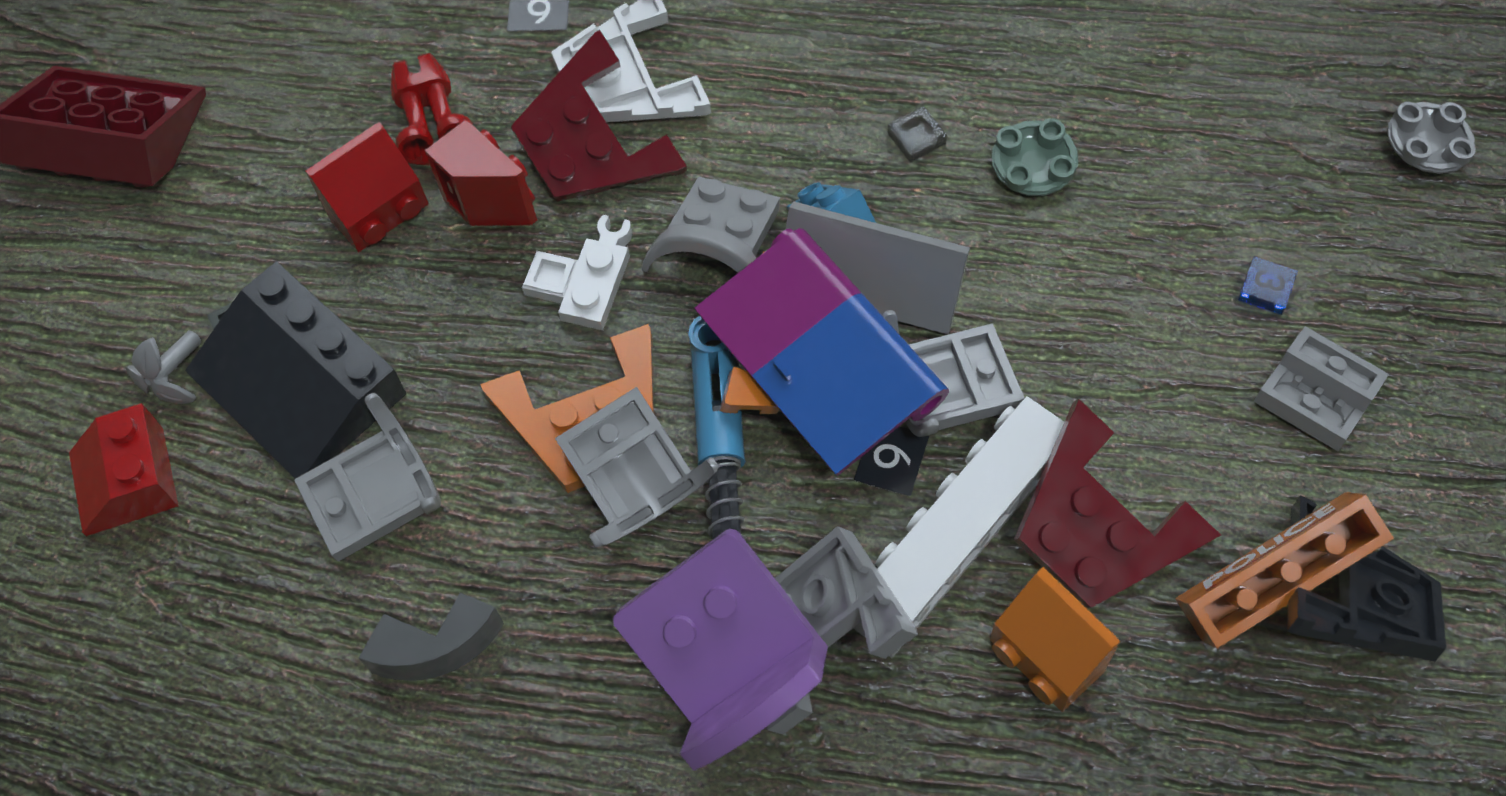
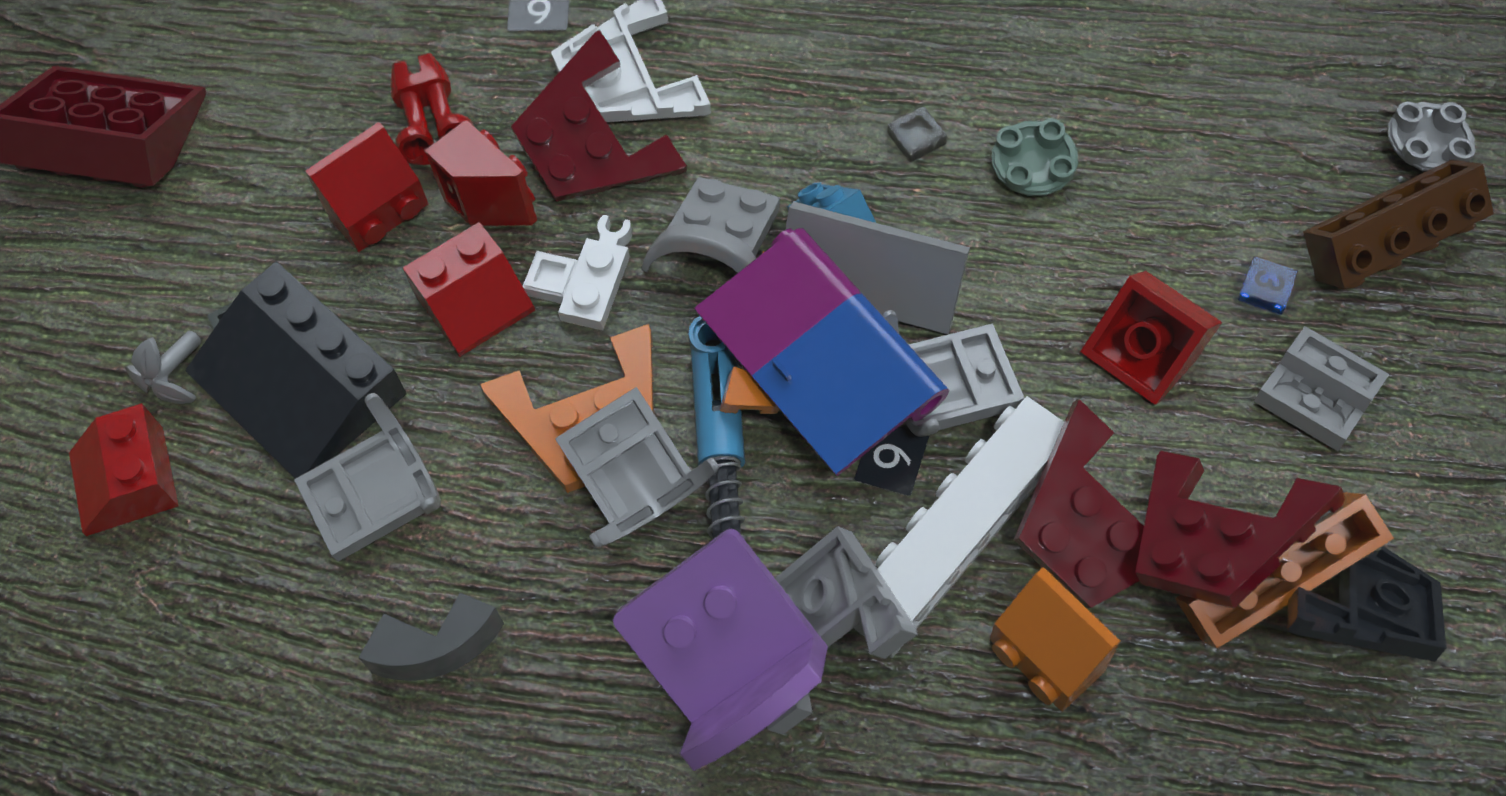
none -> red slope [403,222,535,357]
none -> red slope [1080,271,1222,405]
none -> dark red wing [1136,451,1346,609]
none -> reddish brown brick [1303,160,1494,289]

